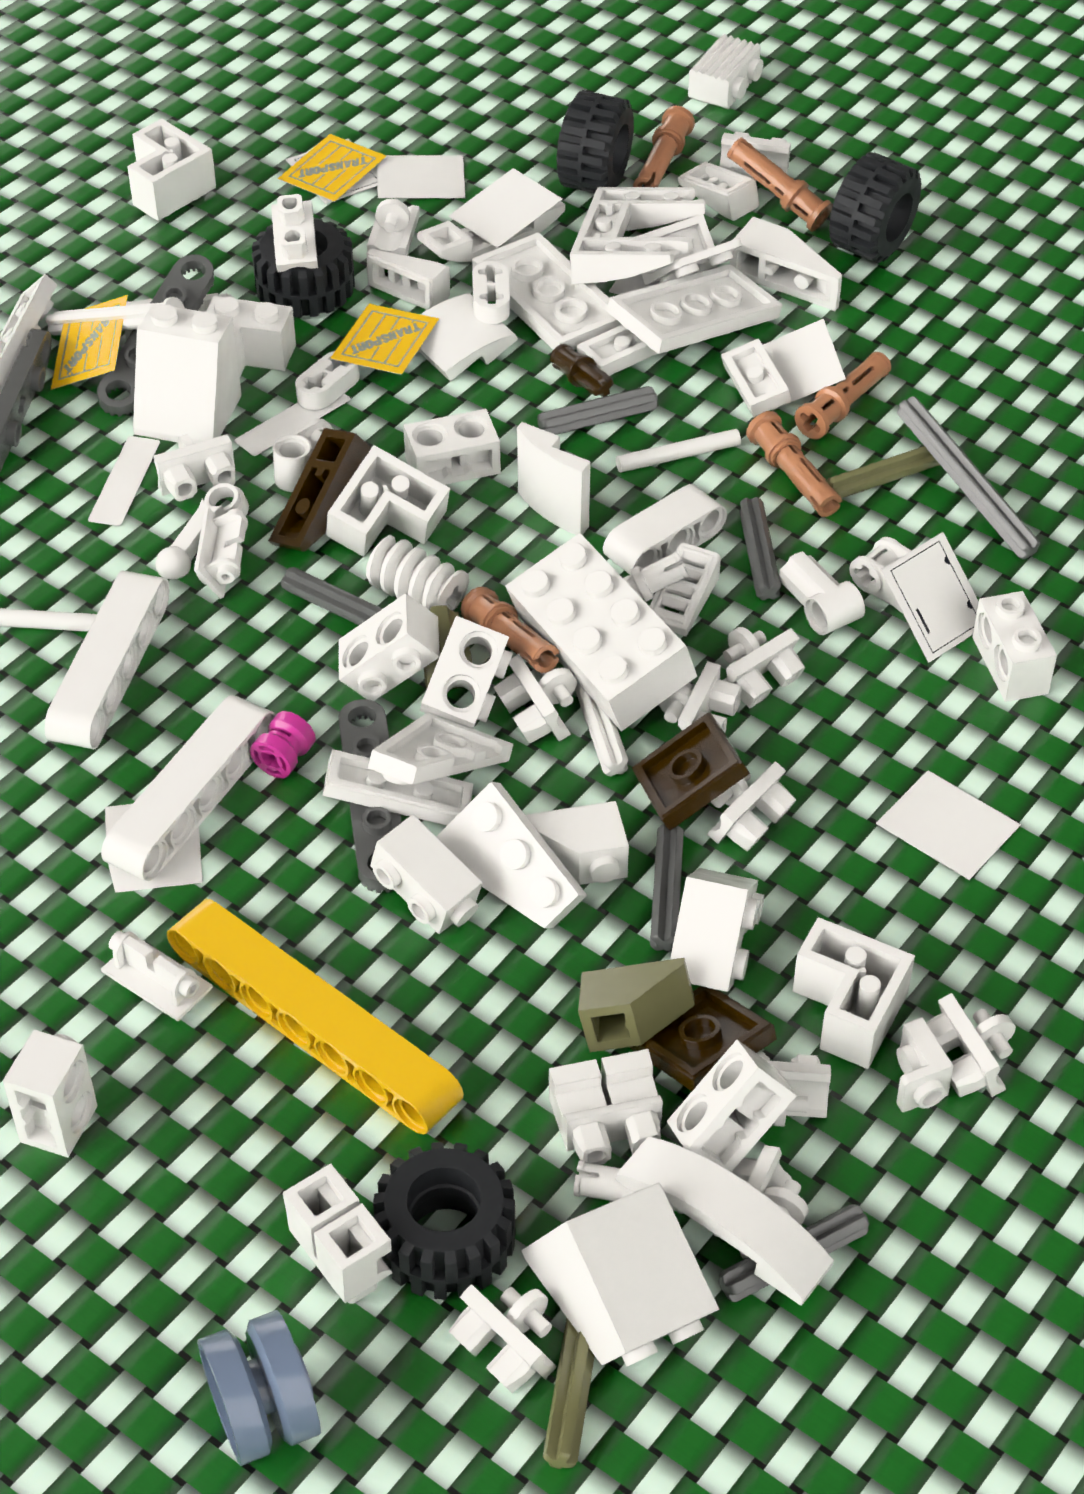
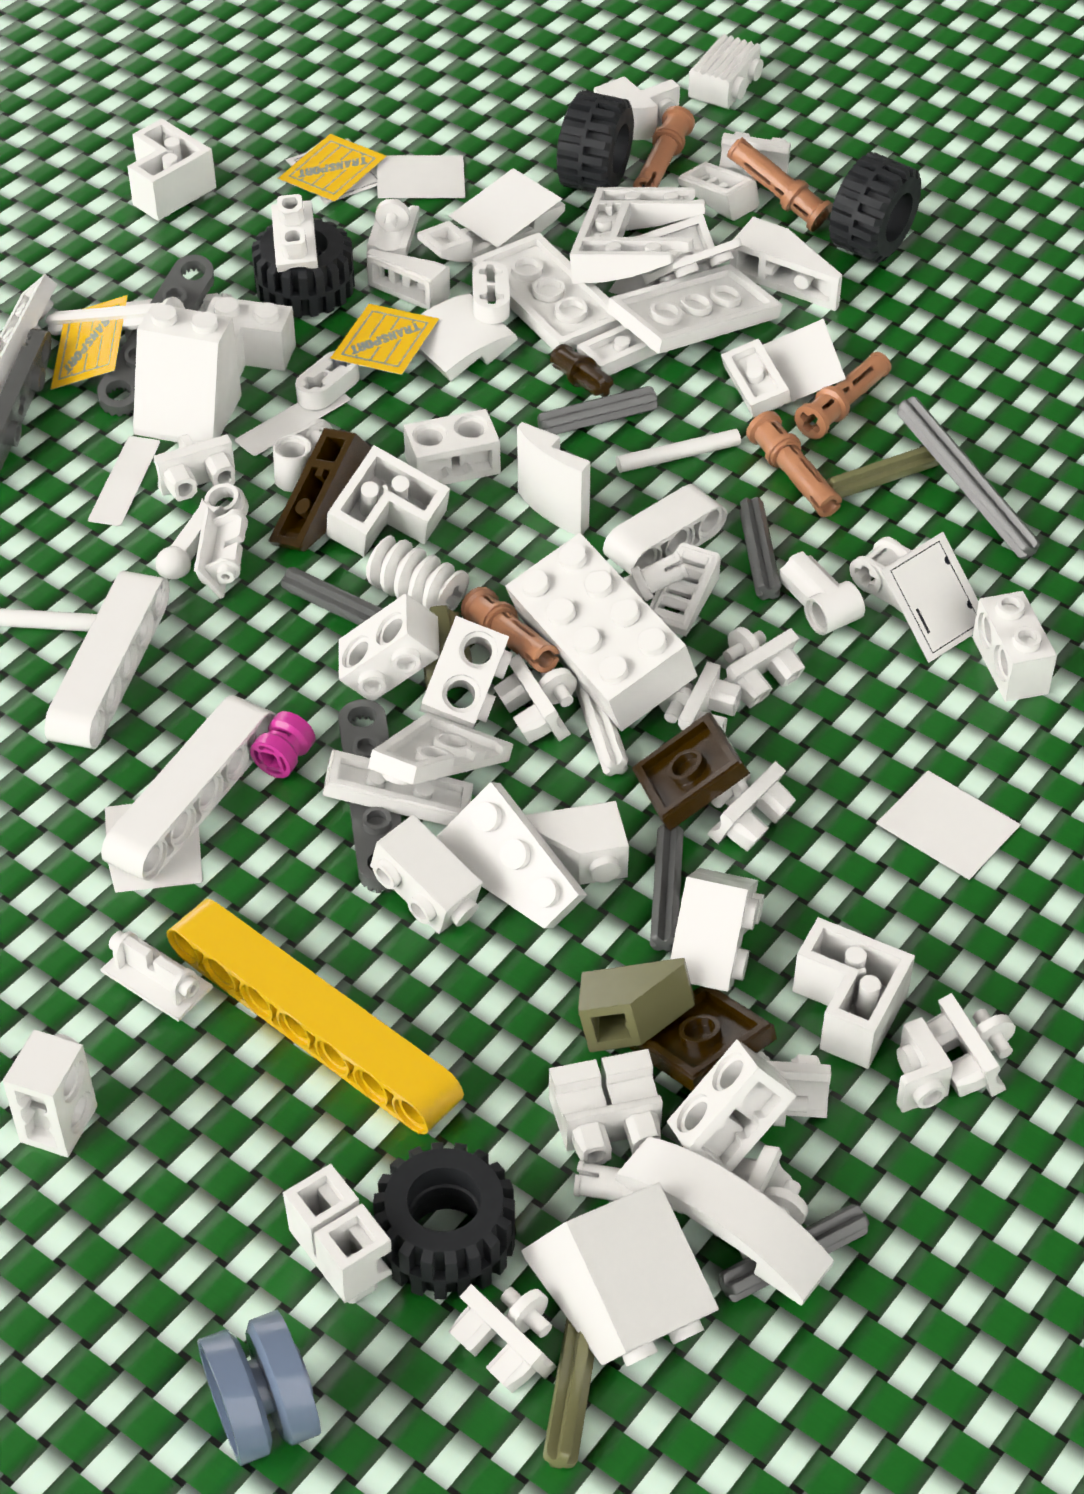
none -> white brick [594,76,680,140]

